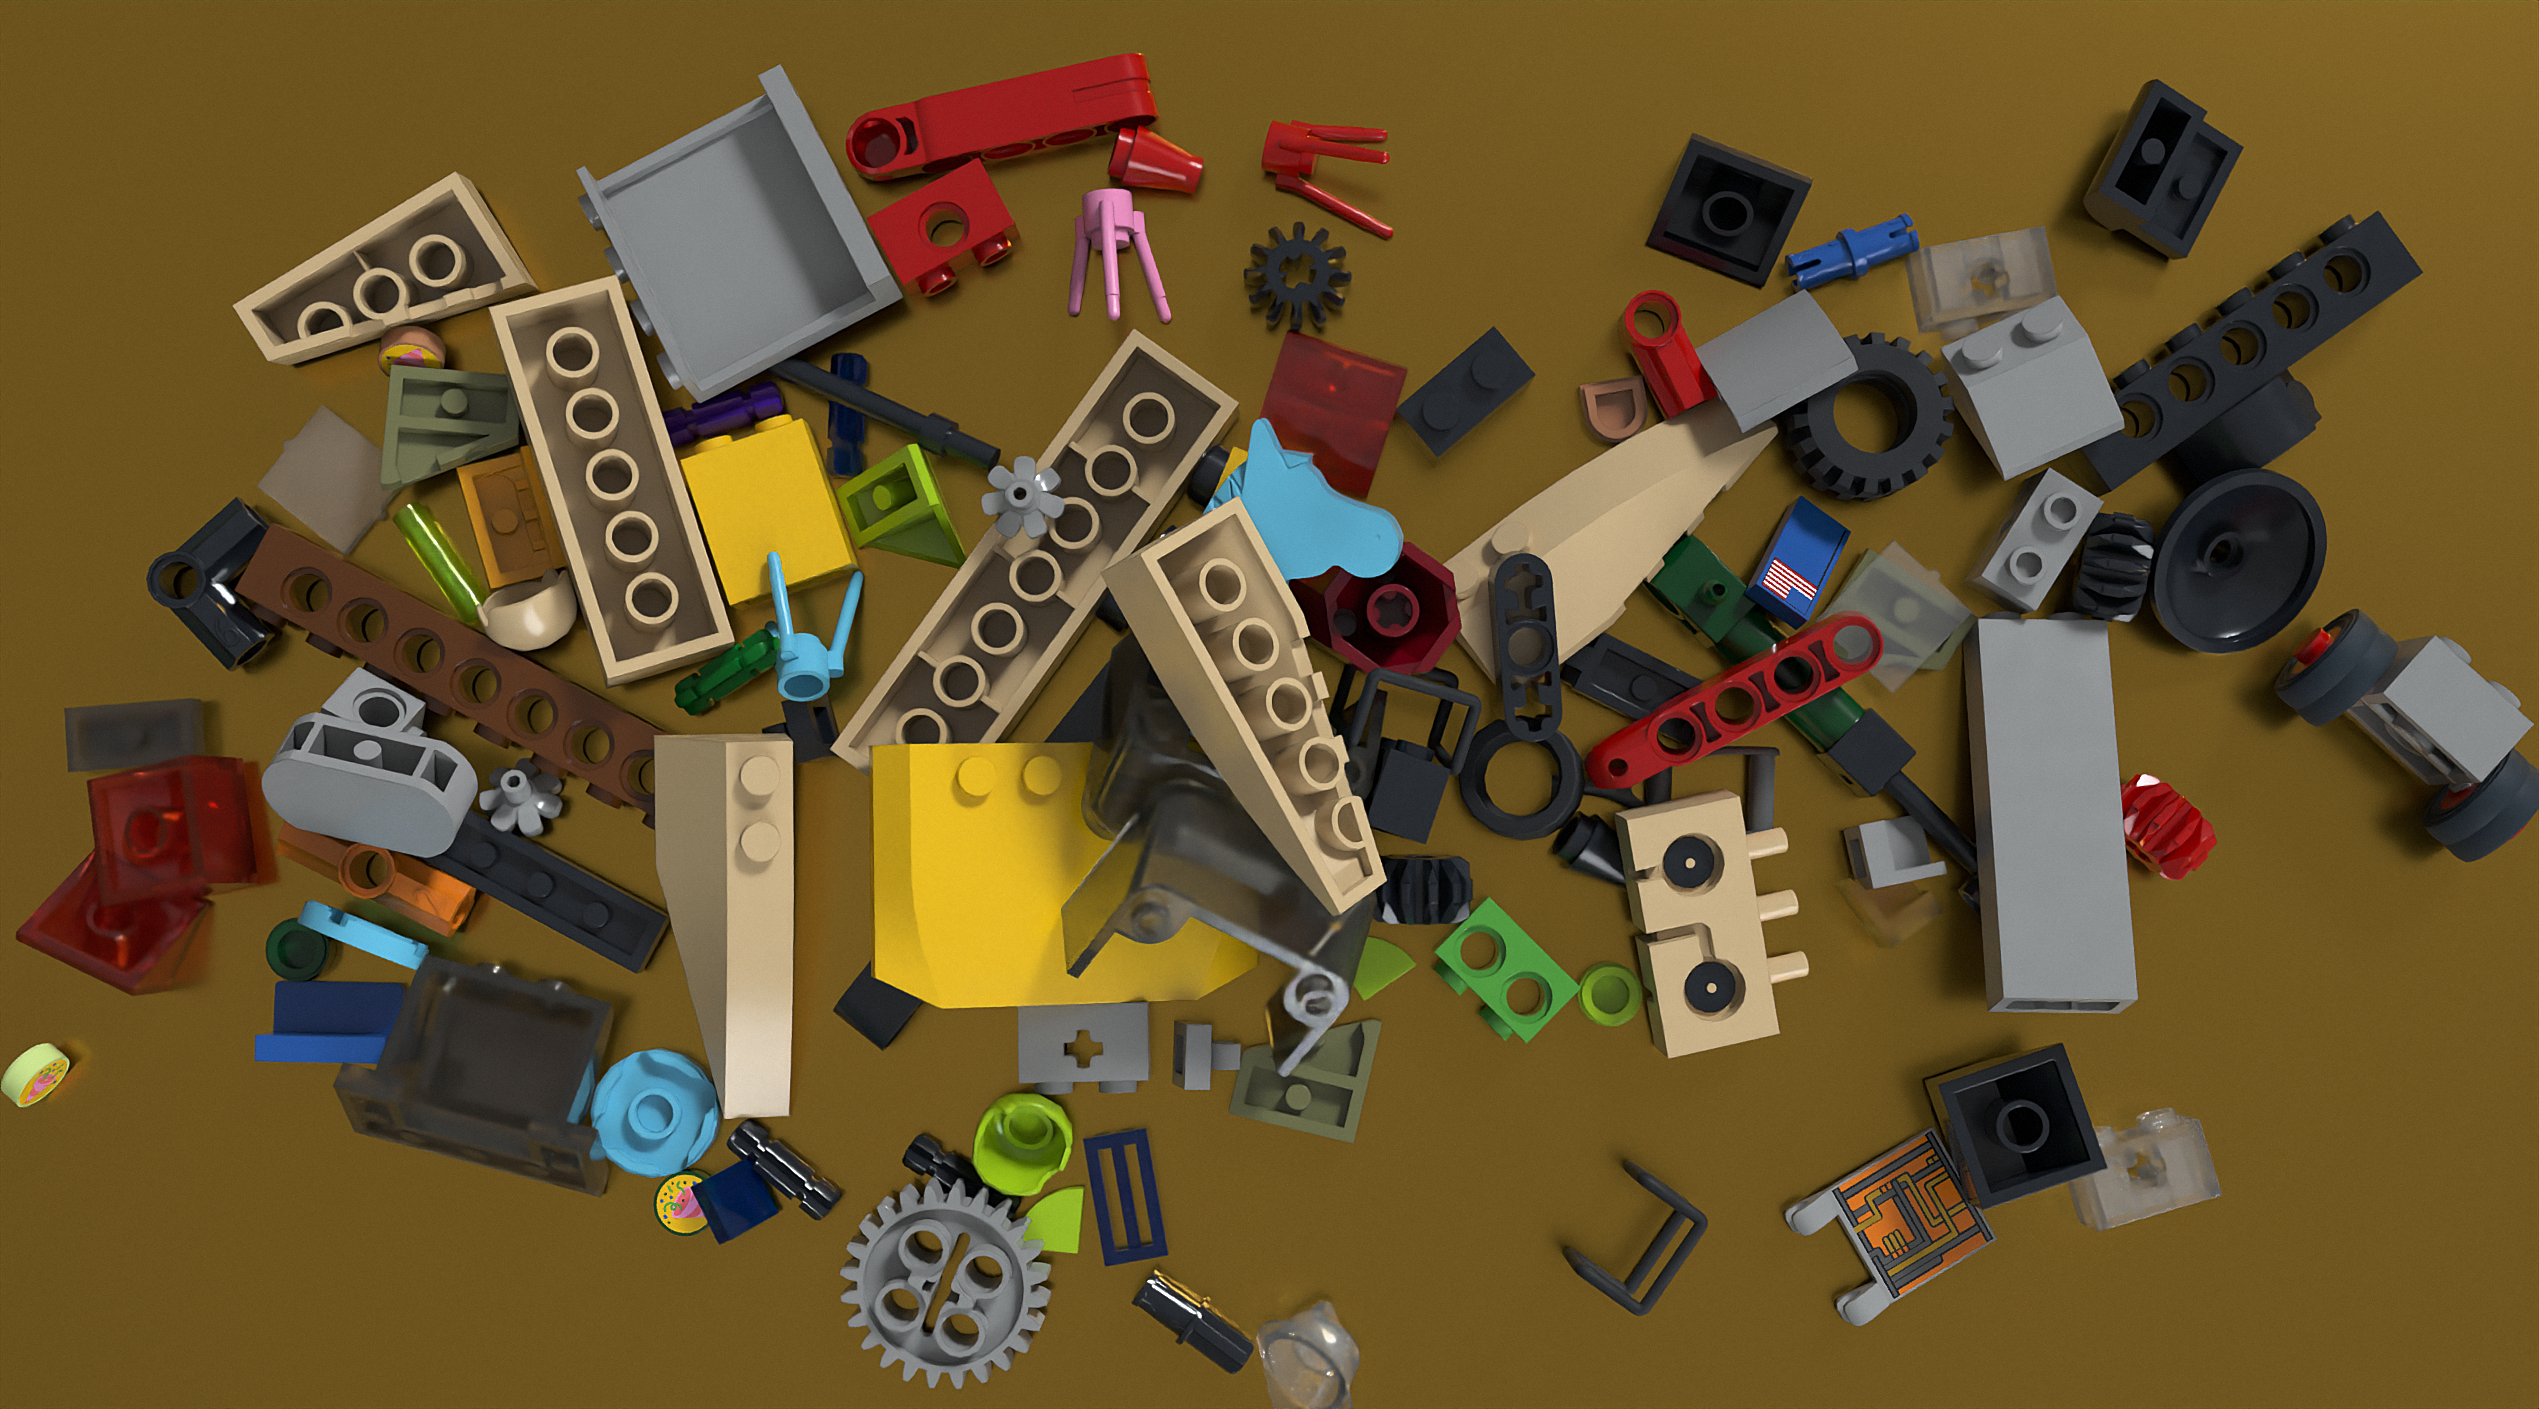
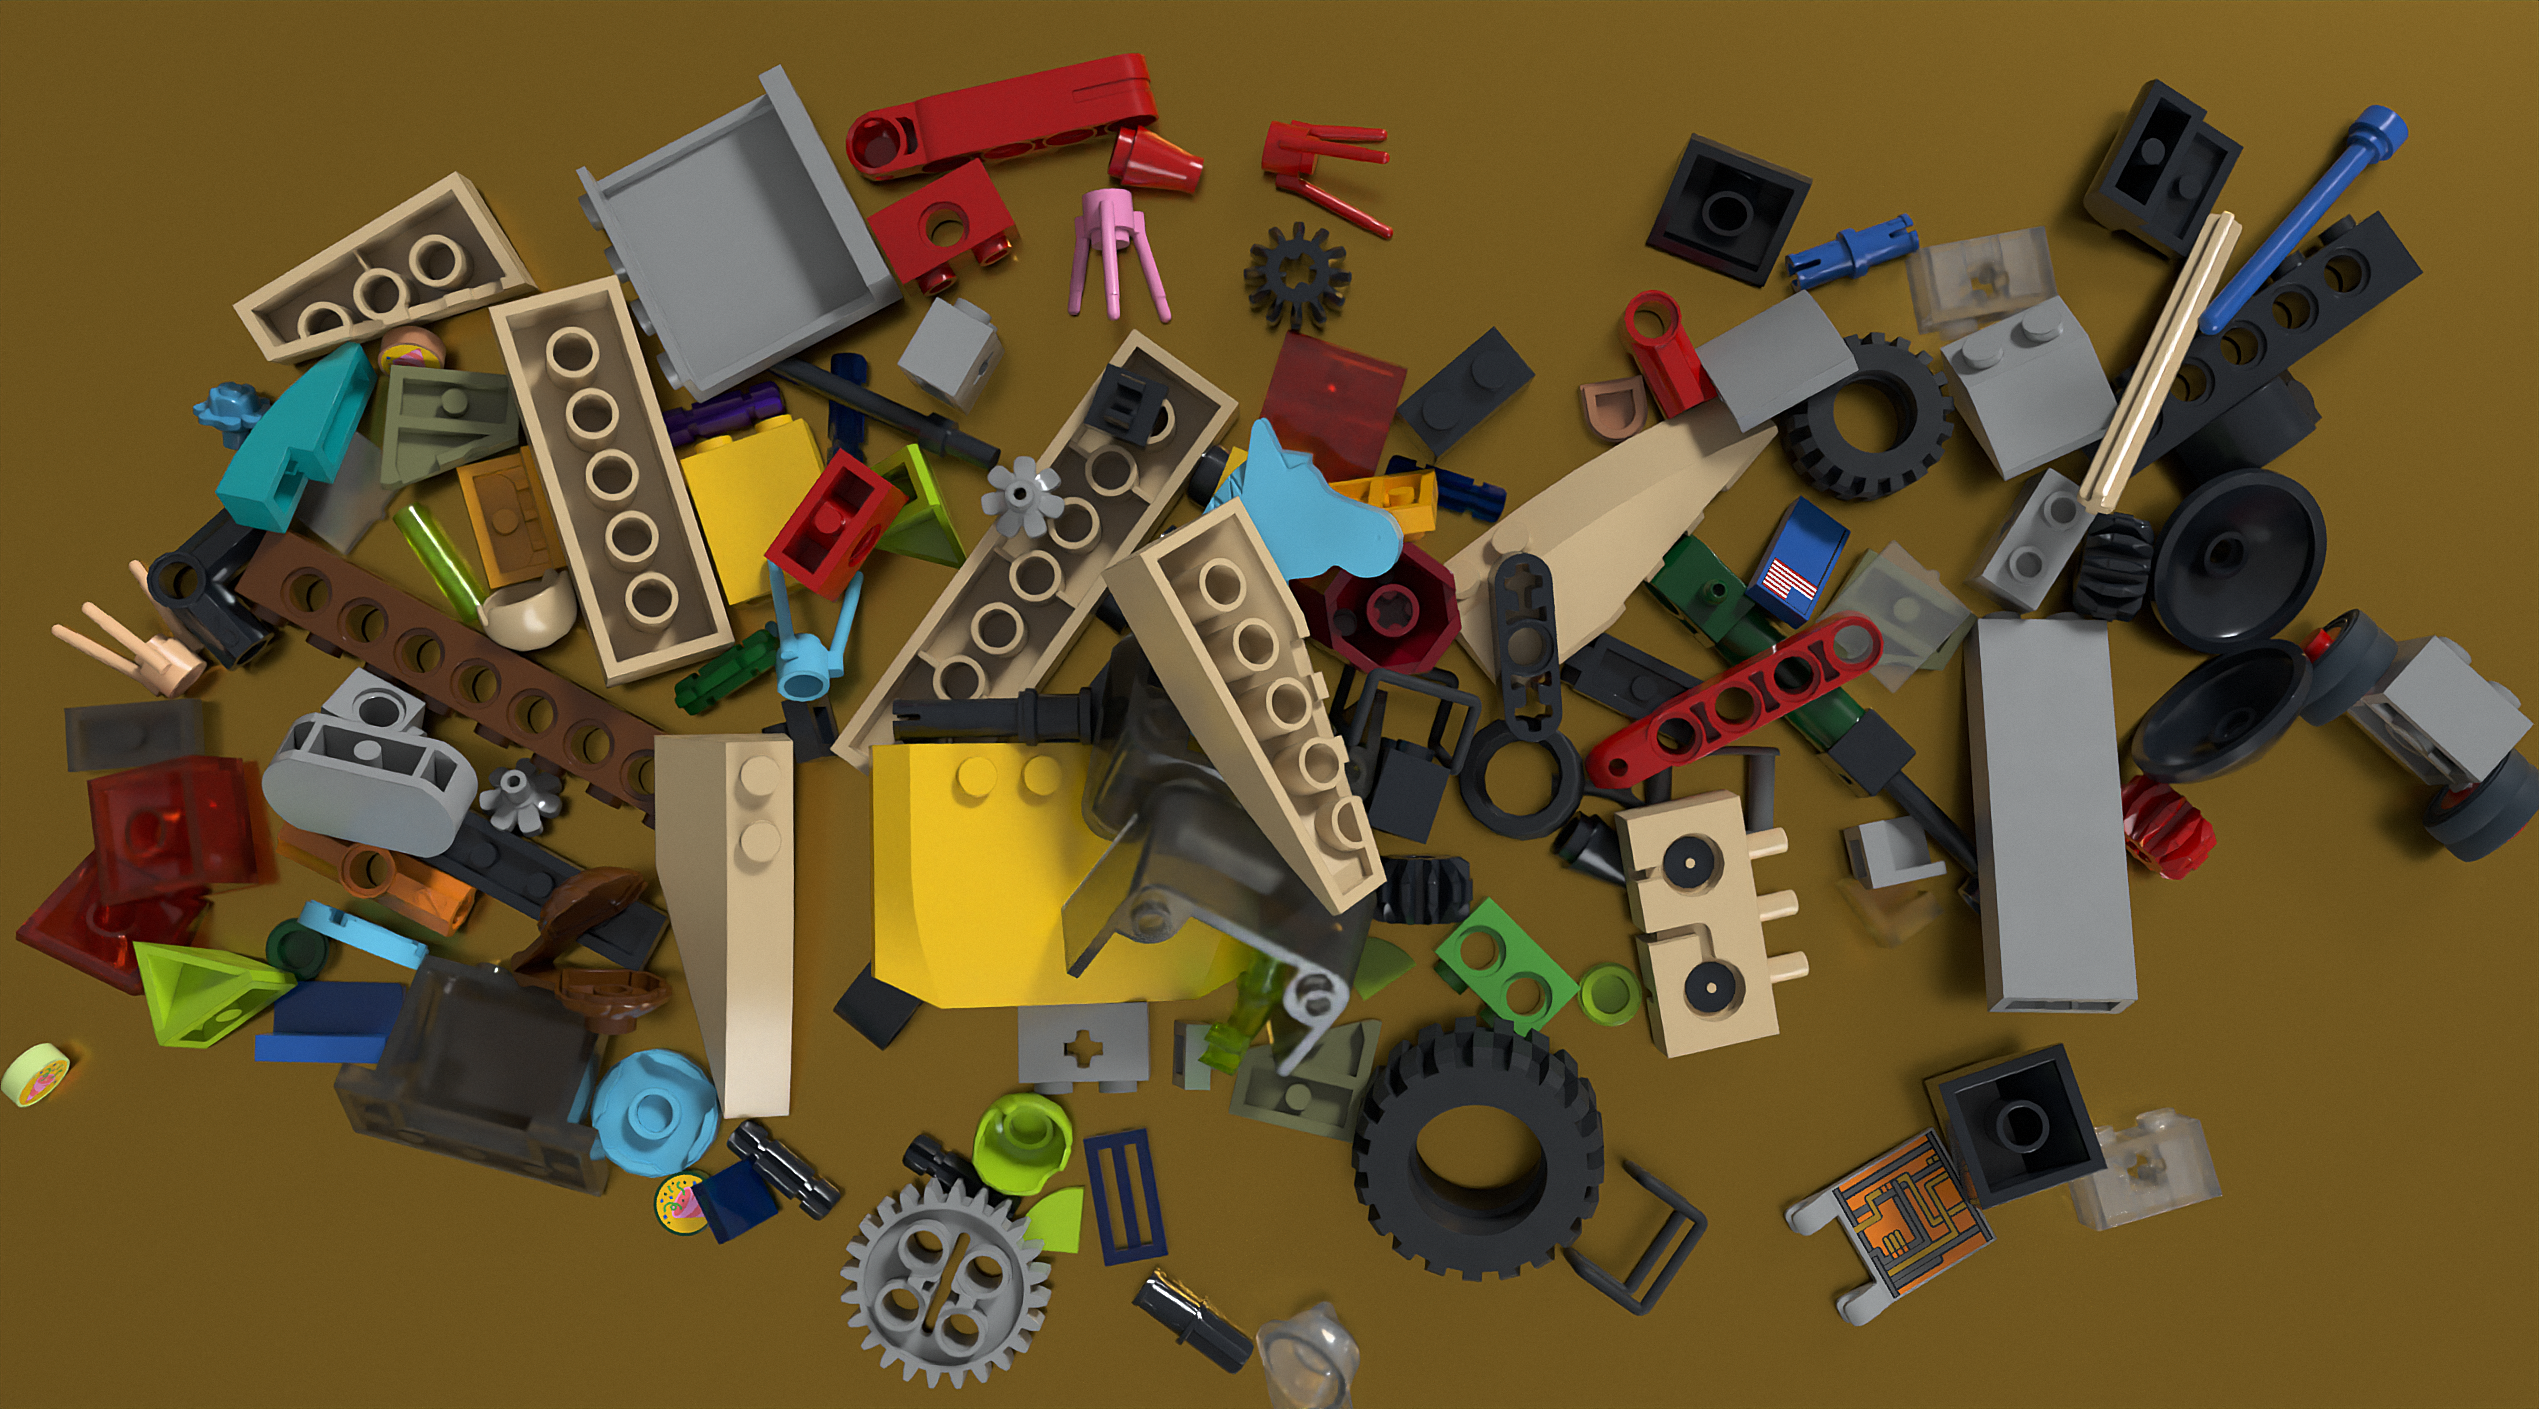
none -> light nougat plant [51,560,207,700]
none -> lime slope [133,941,298,1049]
none -> dark azure plant [193,381,272,450]
none -> teal slope [215,341,378,534]
none -> reddish brown animal [511,865,673,1035]
none -> red brick [763,448,910,603]
none -> black pin [892,686,1094,746]
none -> light grey brick [897,297,1005,416]
none -> black tile [1084,363,1169,450]
none -> clear neon green piece [1198,925,1297,1076]
none -> light orange wing [1328,468,1438,543]
none -> black tyre [1351,1016,1605,1282]
none -> clear blue axle [1385,455,1507,522]
none -> tan axle [2077,211,2242,515]
none -> black dish [2132,639,2313,785]
none -> blue piece [2198,105,2408,335]

